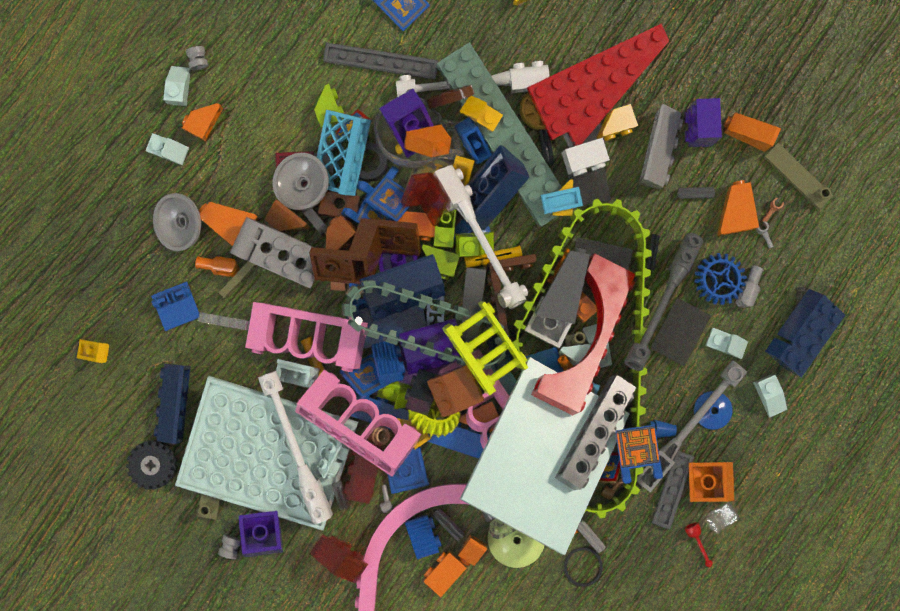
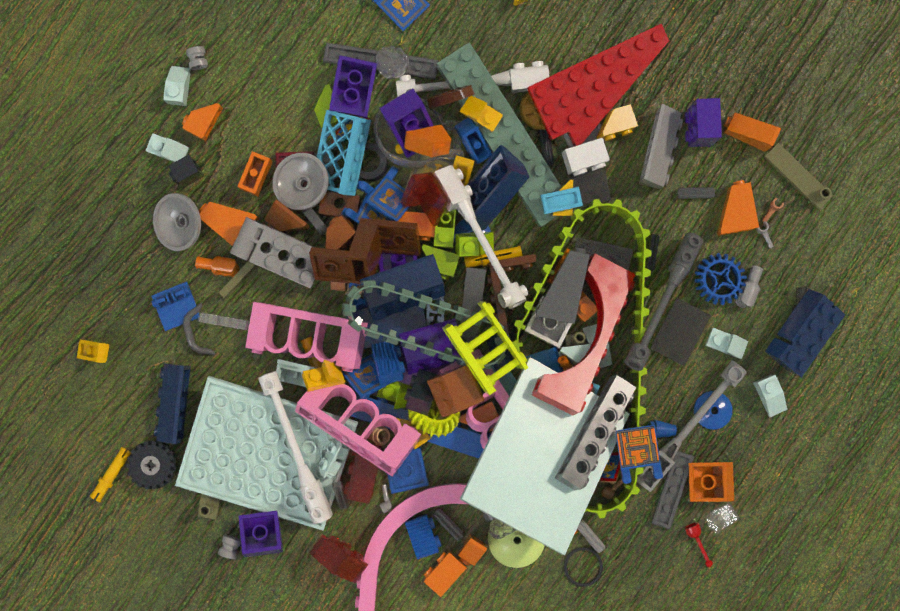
none -> yellow pin [90,447,131,502]
none -> black brick [168,154,204,187]
none -> dark grey animal [183,303,215,355]
none -> orange brick [237,151,273,197]
none -> yellow slope [302,360,345,392]
none -> dark purple slope [329,55,377,118]
none -> clear hair [376,46,409,79]

